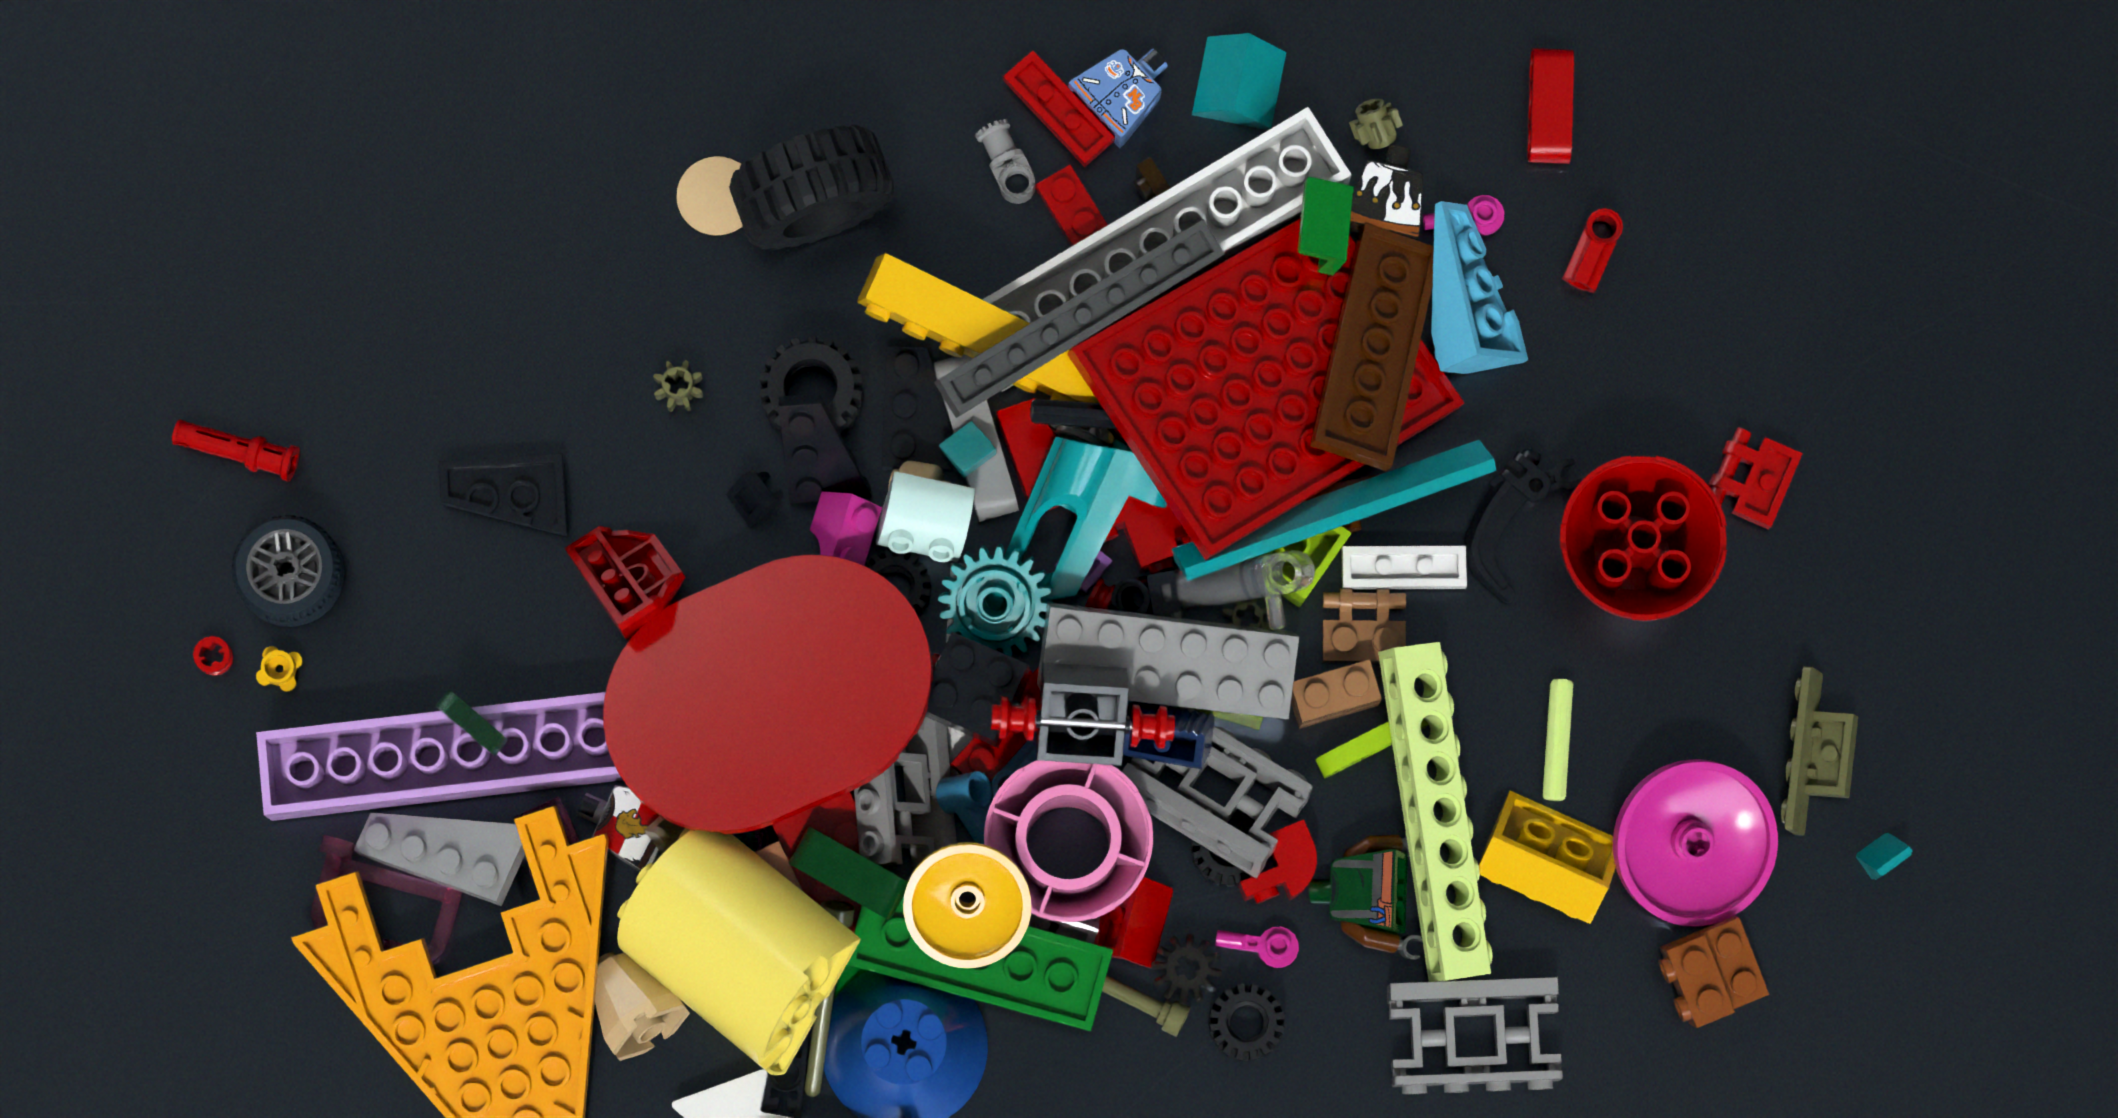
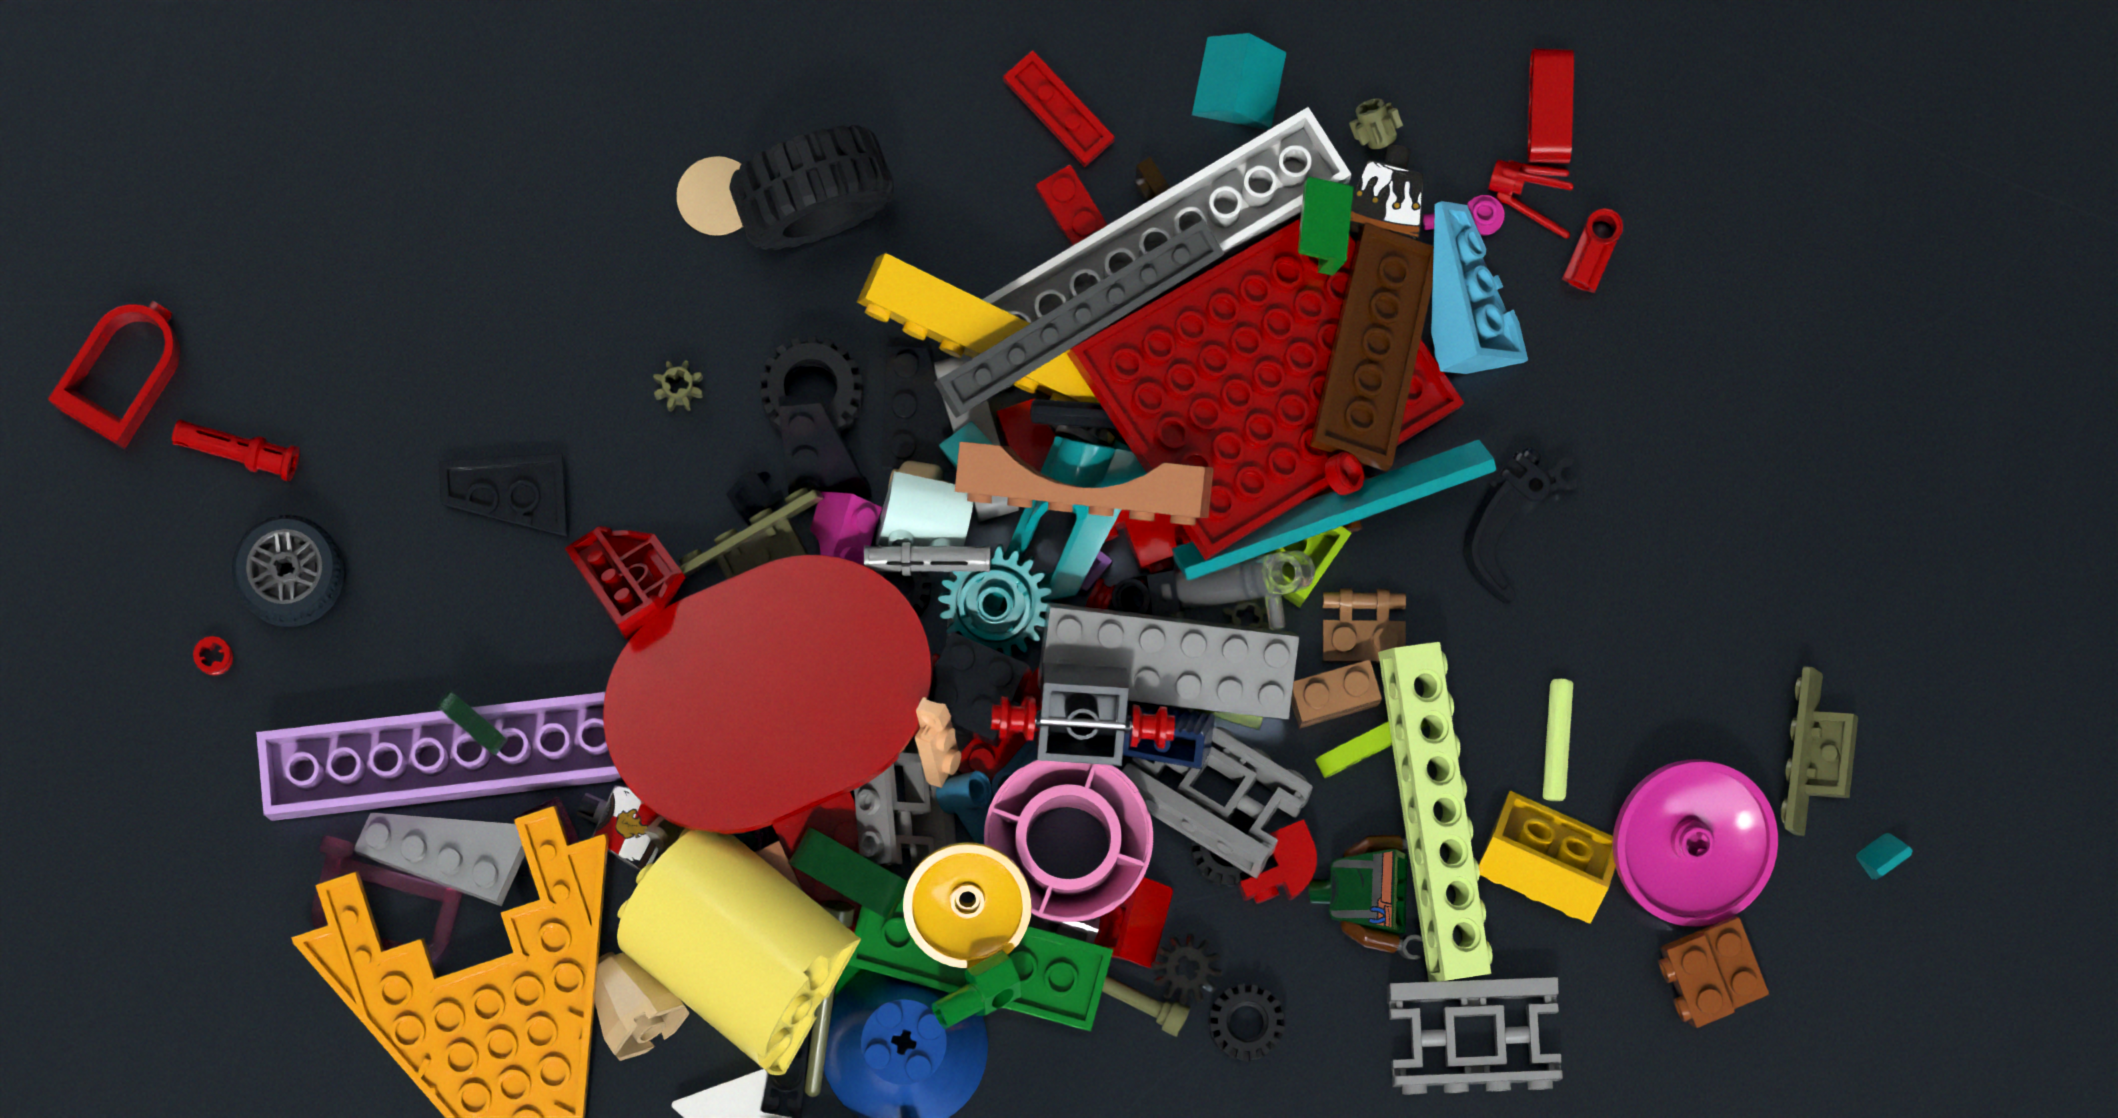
yellow plate [256,646,303,692] -> none
light grey connector [975,119,1036,204] -> none
medium blue torso [1068,49,1168,148] -> none
dark pink plate [1215,926,1299,968] -> none
white plate [1341,546,1467,590] -> none
red cone [1560,455,1727,621] -> none
red plate [1708,428,1803,530] -> none
none -> red window [48,301,180,449]
none -> olive bracket [678,487,824,580]
none -> light grey pin [864,542,990,576]
none -> light nougat hinge [915,697,961,788]
none -> green piece [932,951,1021,1029]
none -> nougat arch [955,442,1213,525]
none -> red tile [1325,451,1364,495]
none -> red plant [1488,159,1574,239]

